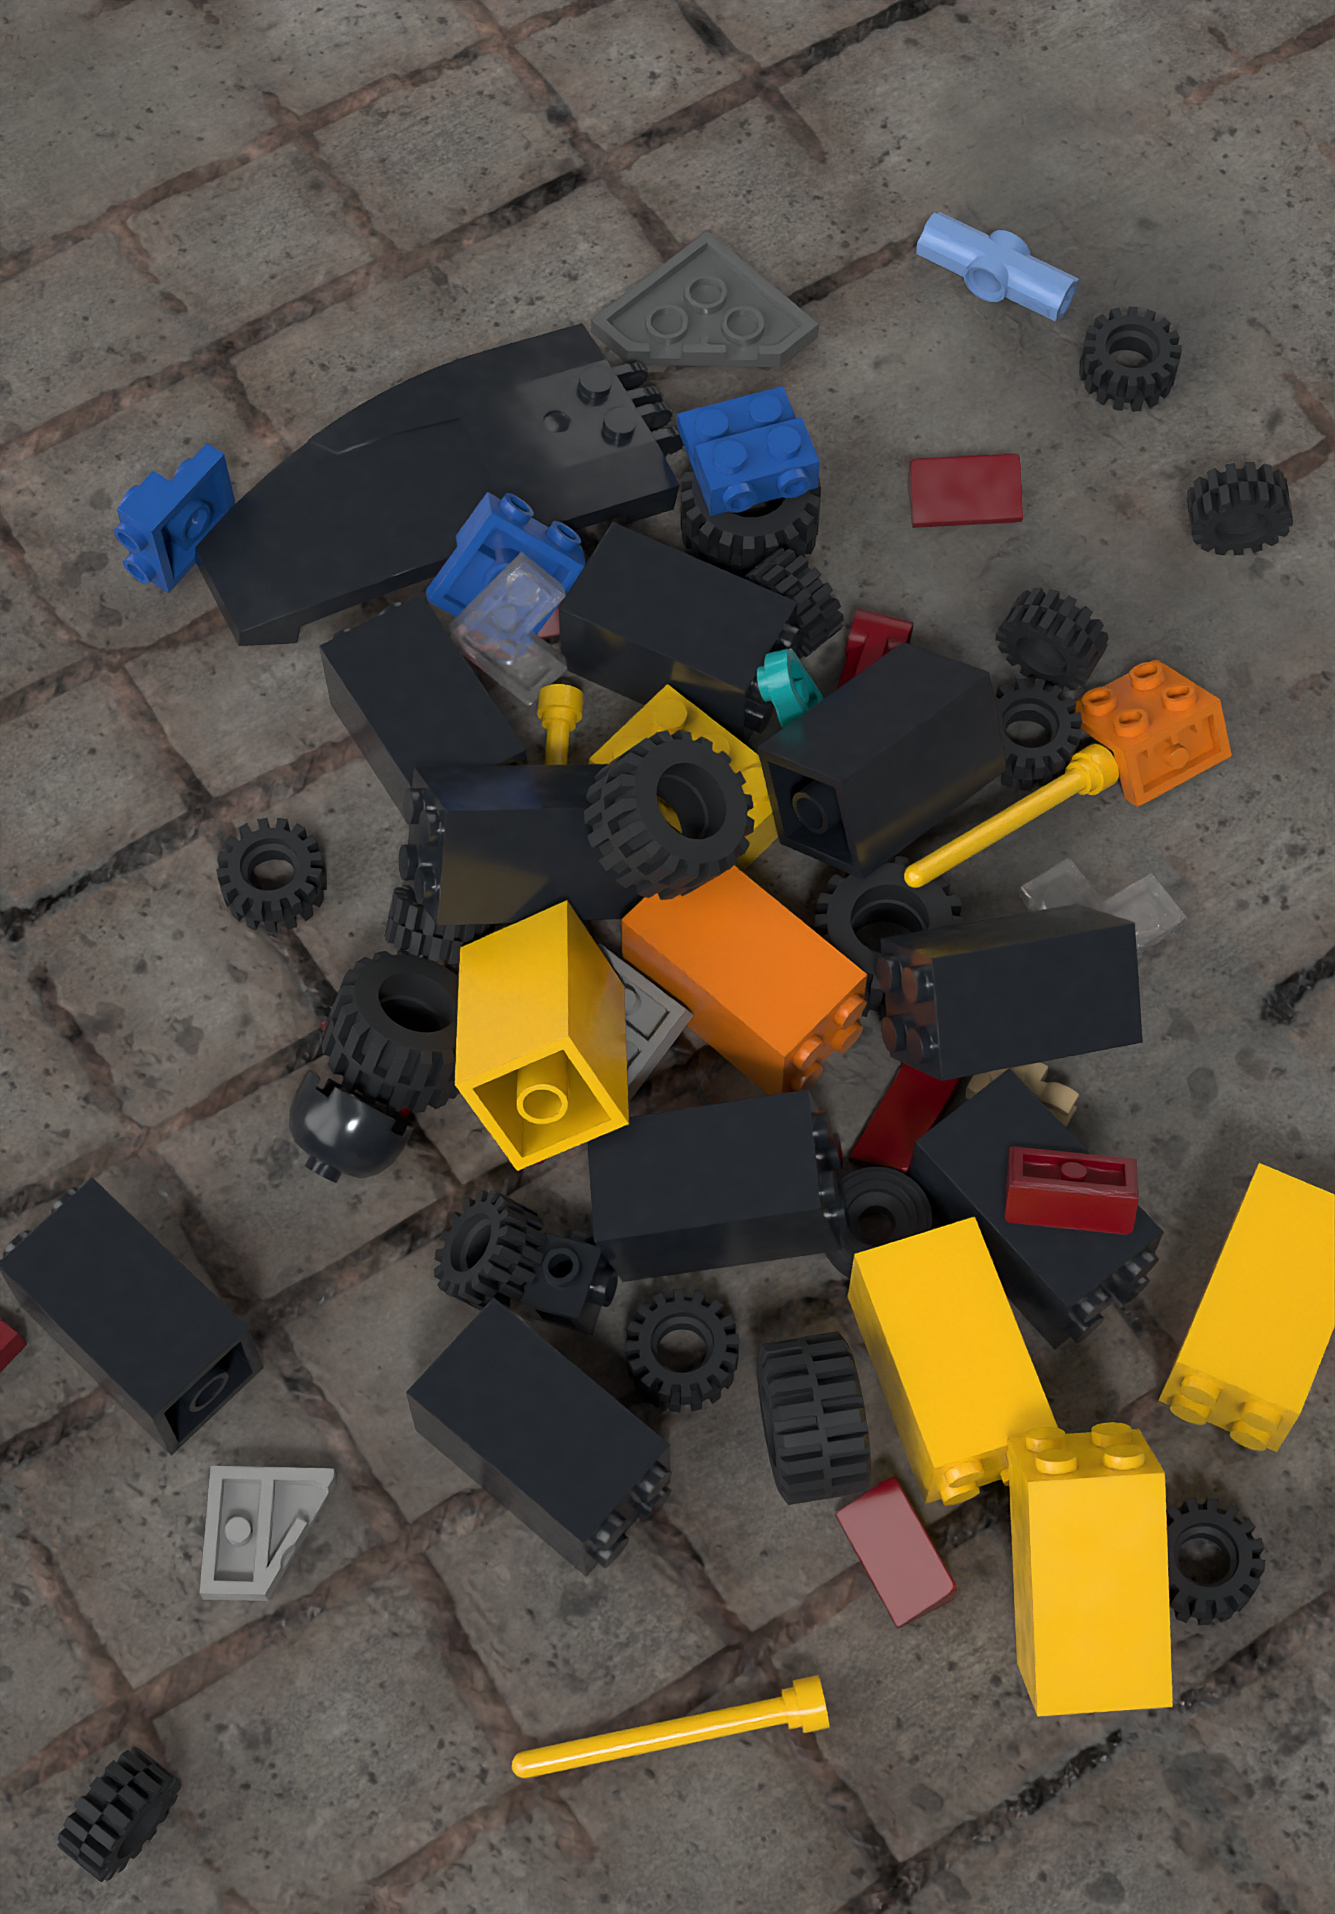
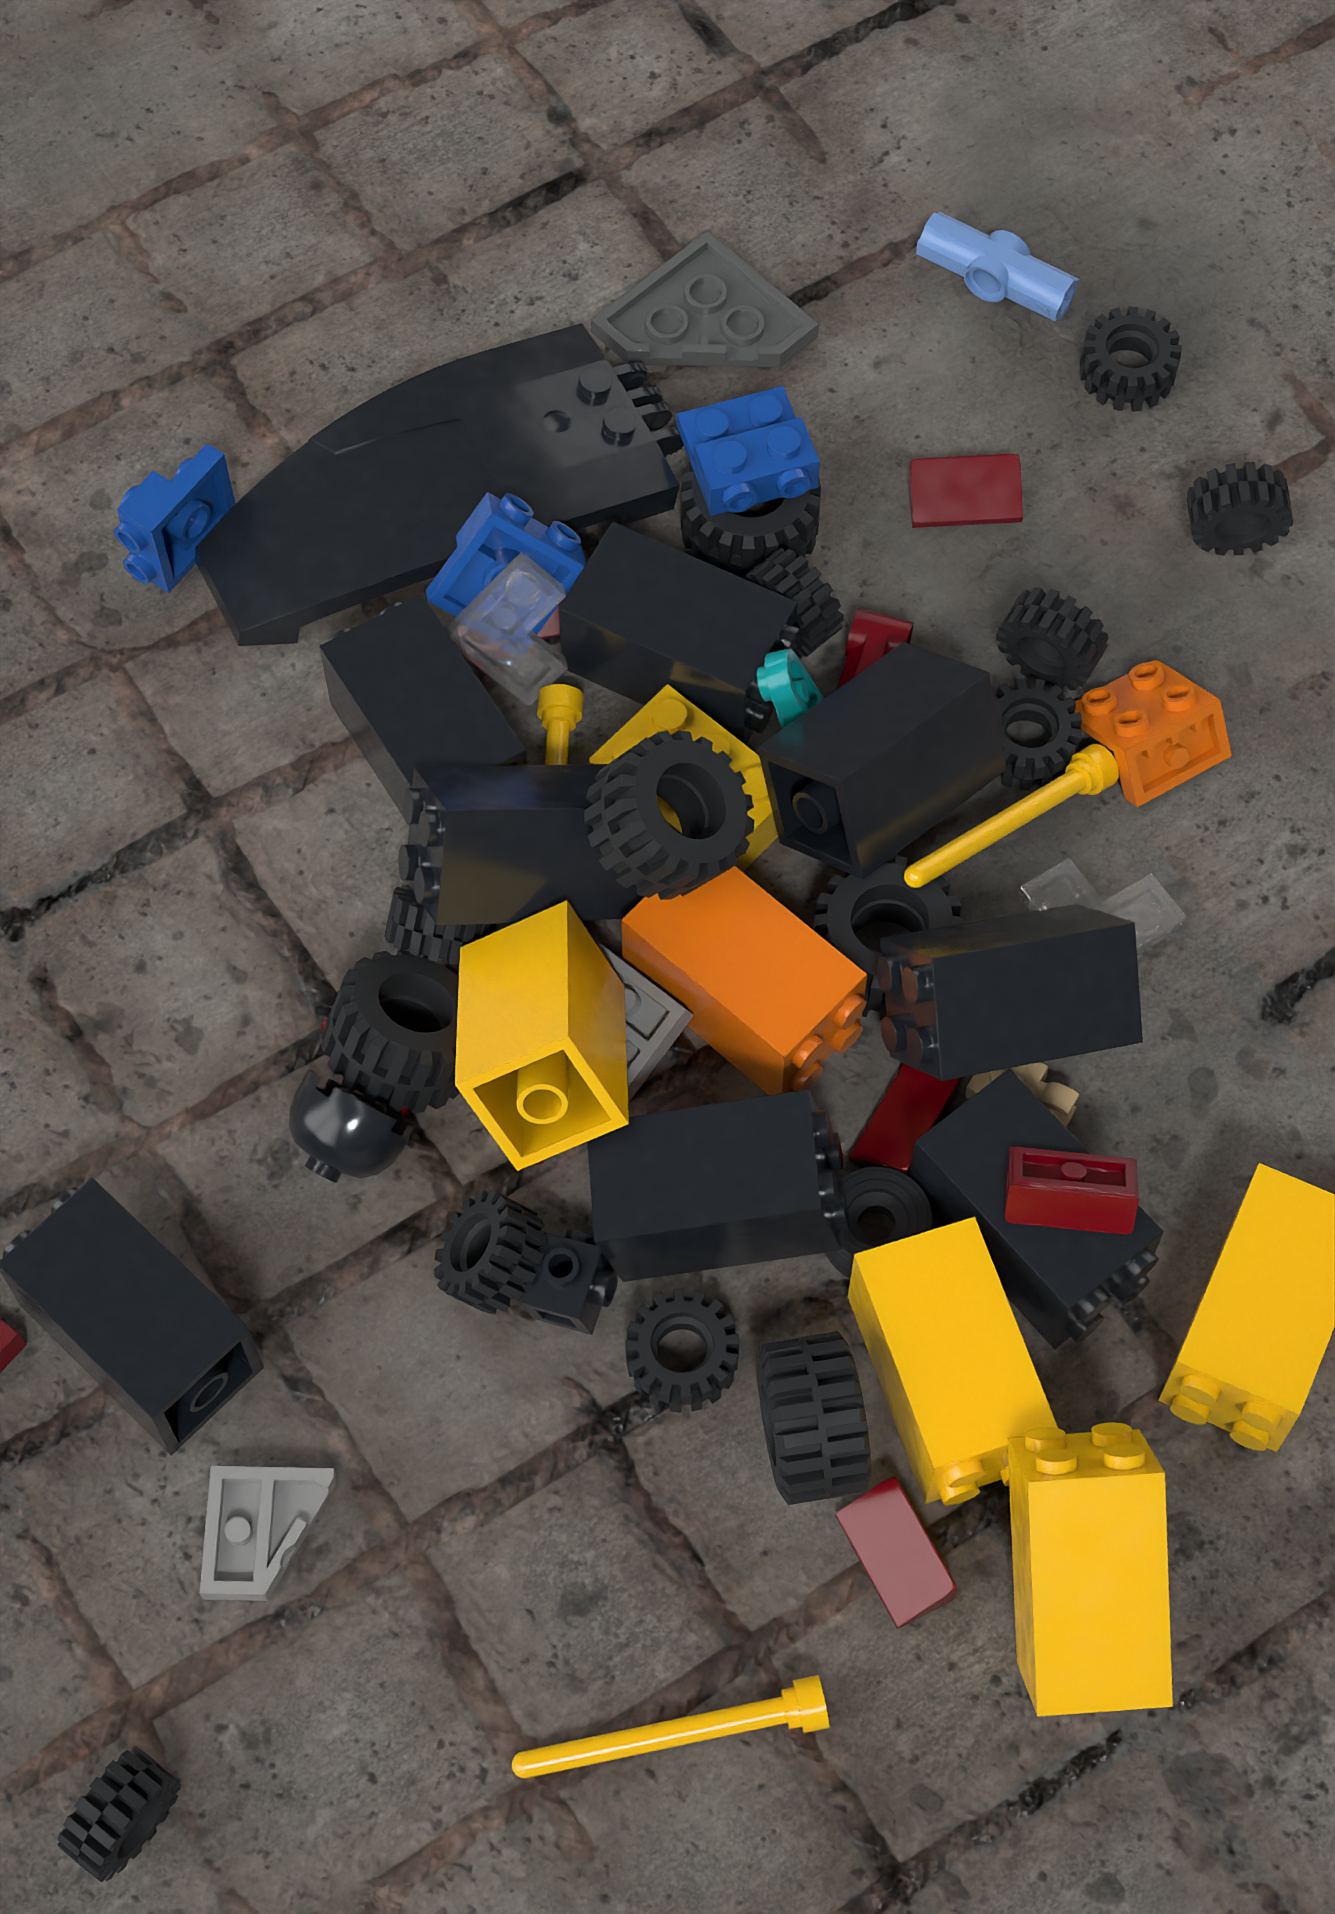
black tyre [216,818,327,932] -> none
black brick [406,1298,672,1577] -> none
black tyre [1166,1497,1266,1625] -> none

